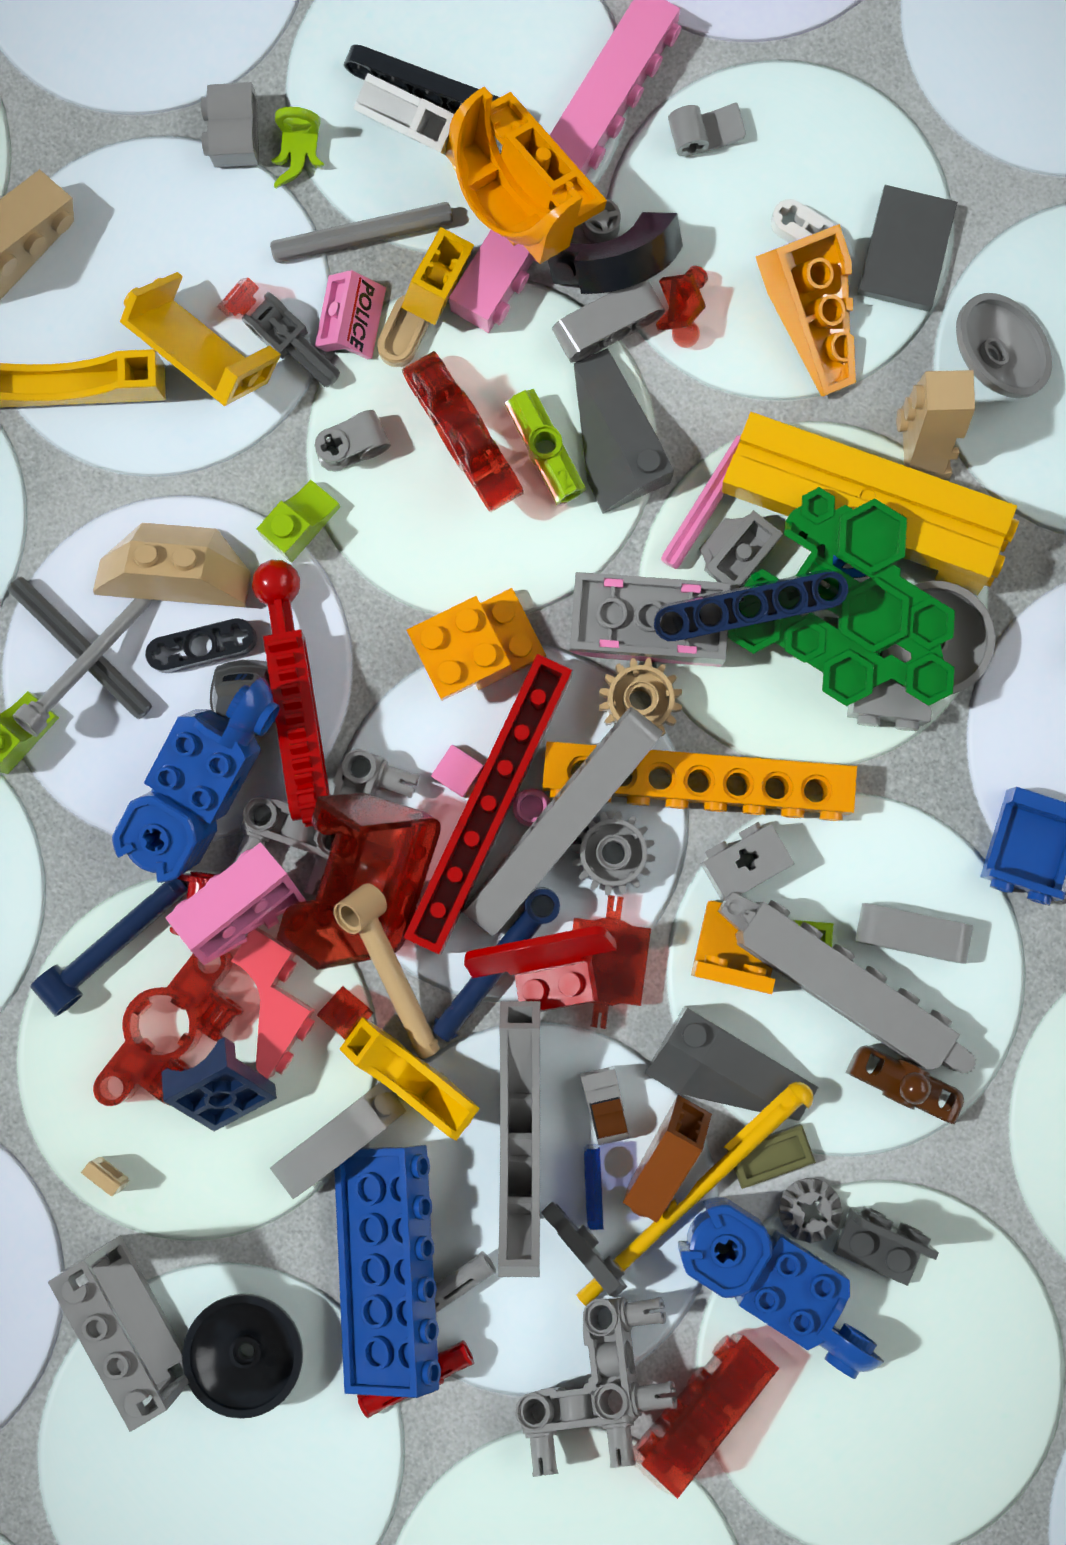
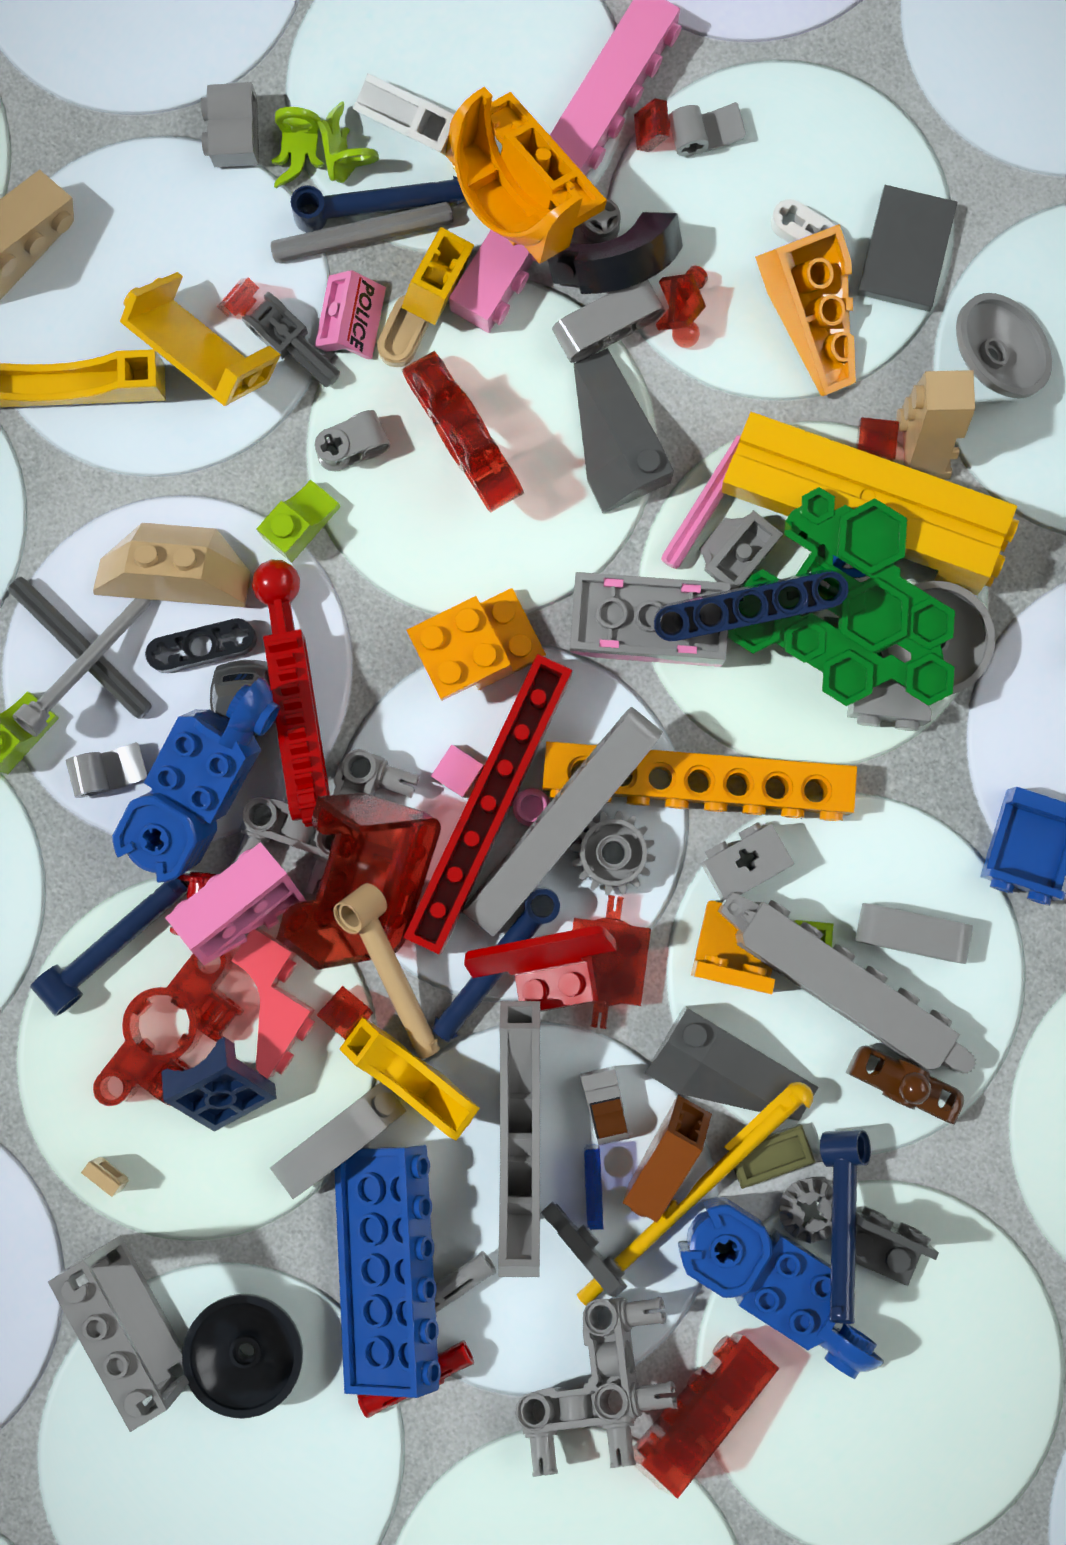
black beam [344,44,500,114] -> none
lime piece [505,389,586,505] -> none
tan gear [599,658,682,737] -> none
none -> light grey panel [65,742,147,798]
none -> dark blue piece [290,175,466,233]
none -> lime piece [317,101,379,183]
none -> clear red plate [634,98,670,152]
none -> dark blue piece [820,1129,871,1324]
none -> clear red plate [856,417,899,461]

